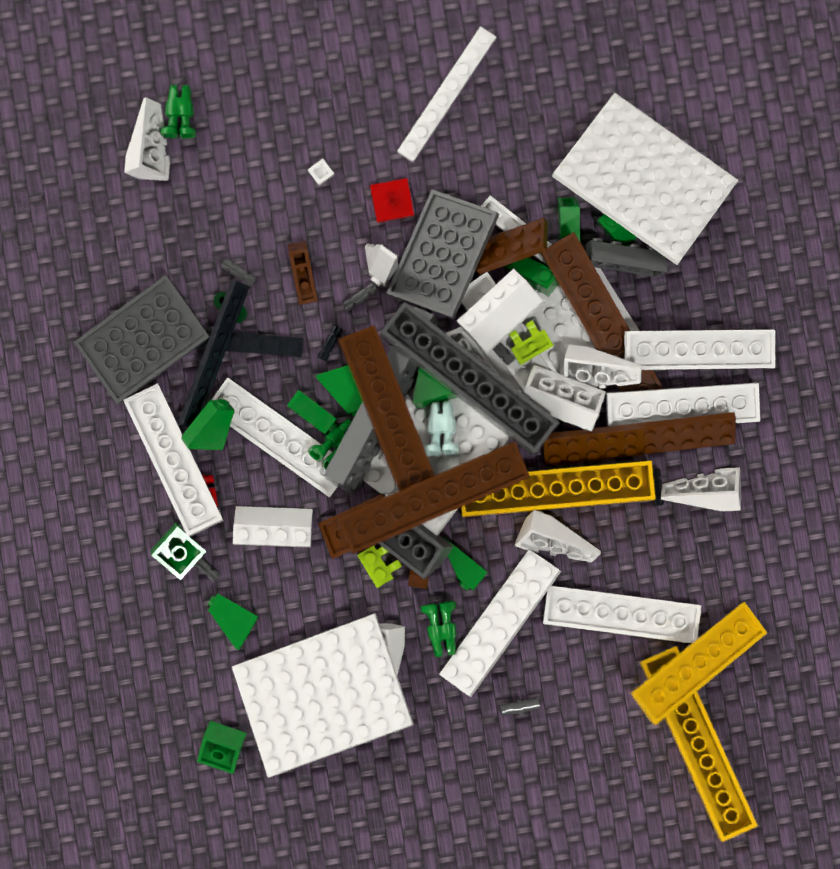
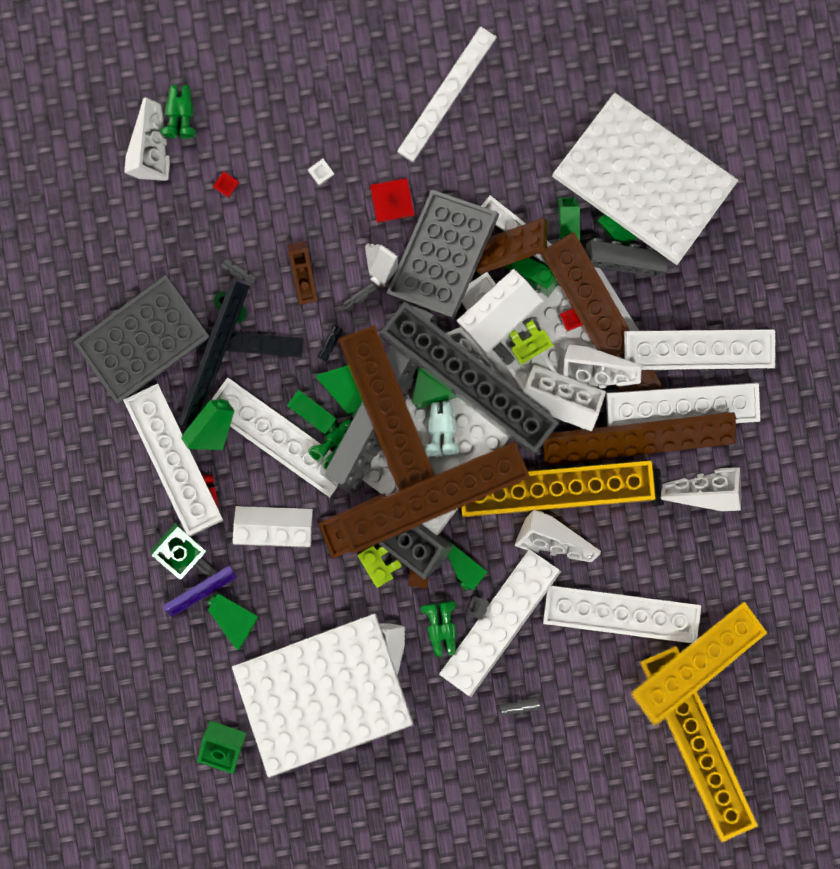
none -> dark purple tile [163,566,237,617]
none -> red plate [213,171,240,199]
none -> dark grey plate [466,596,489,620]
none -> red plate [559,309,582,332]

